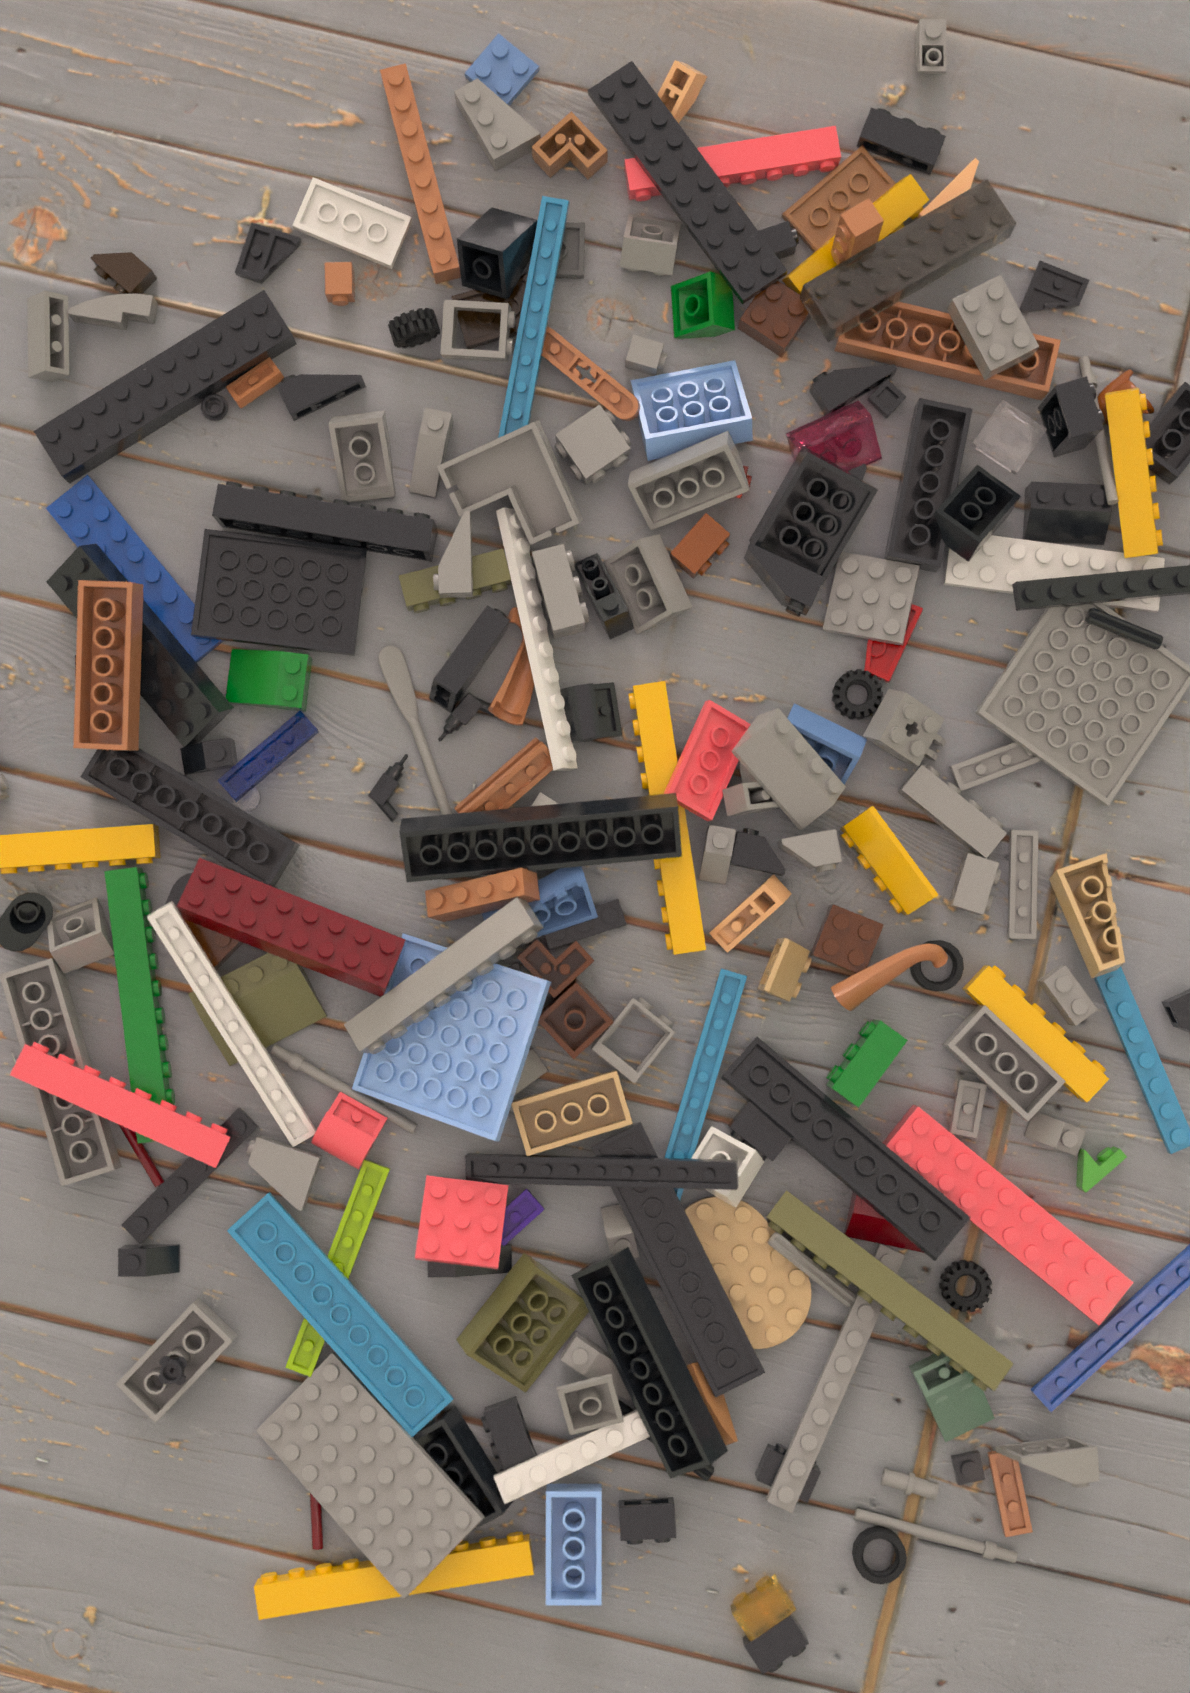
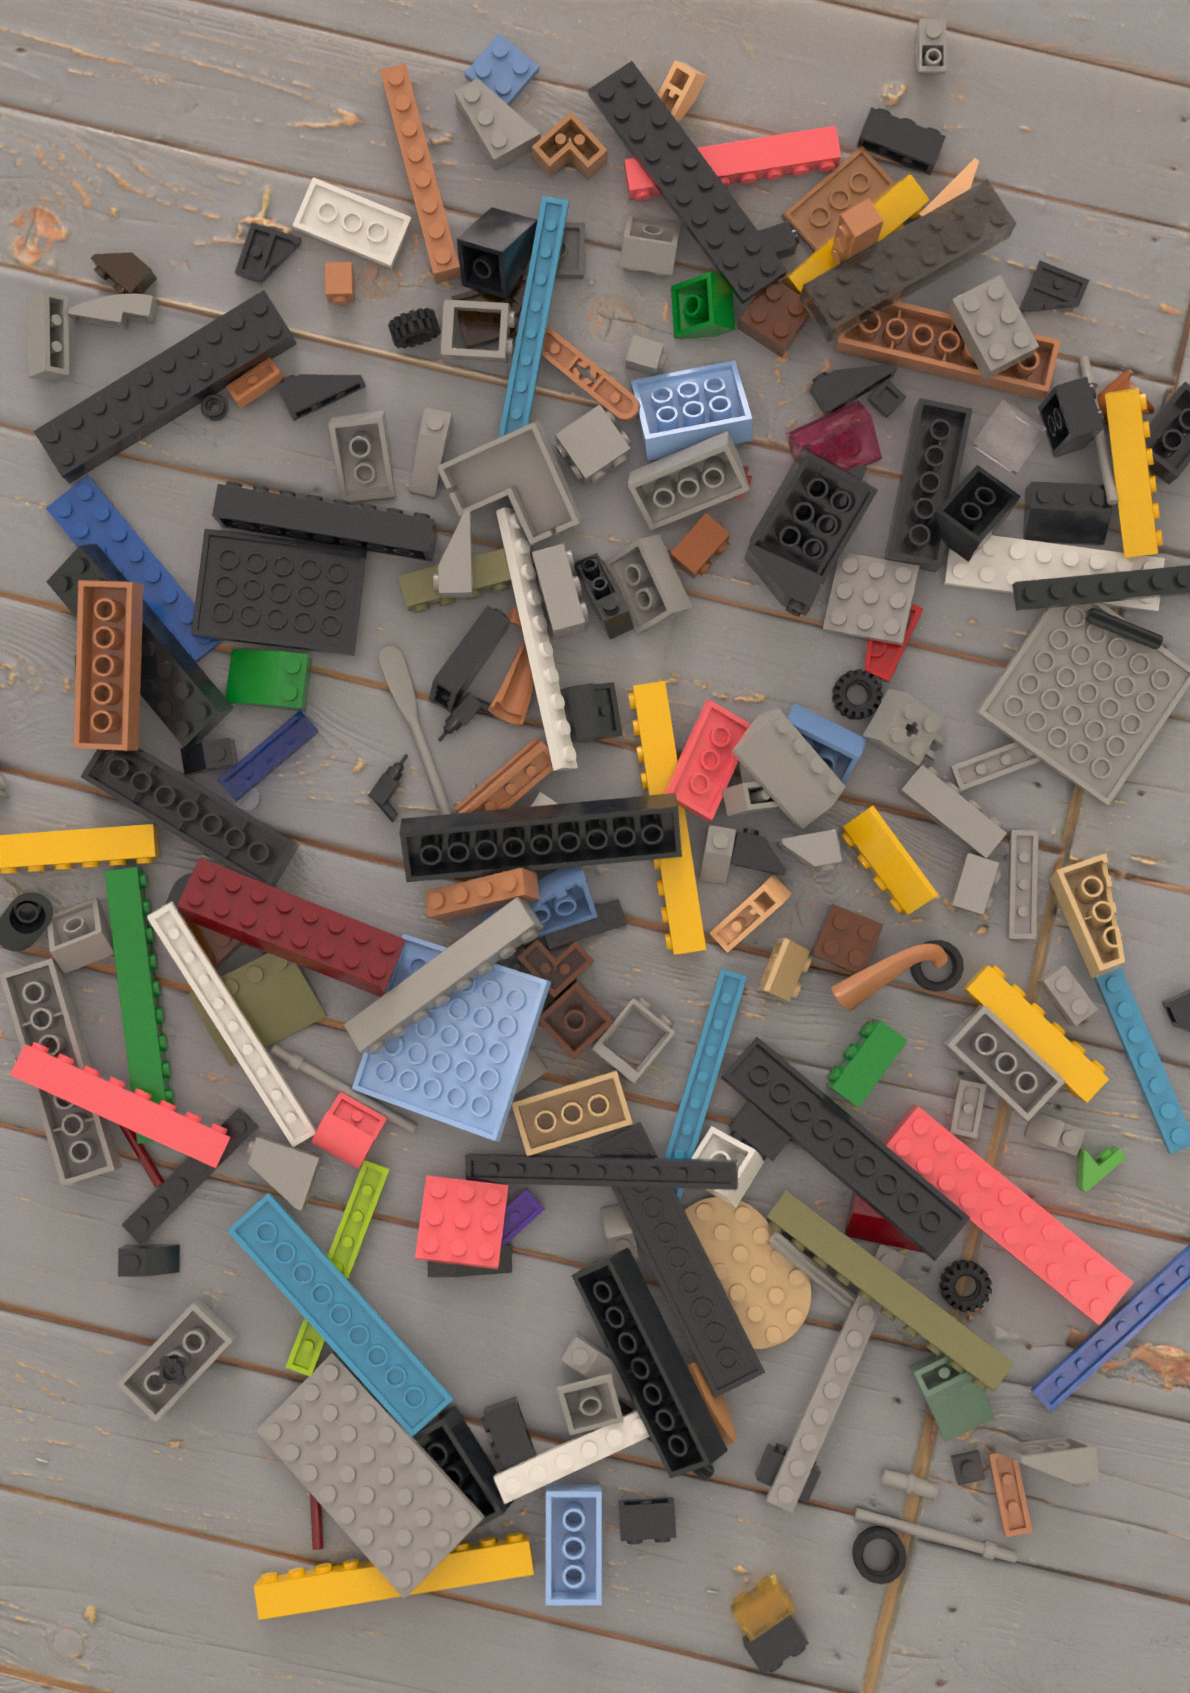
olive slope [456,1253,589,1393] -> none

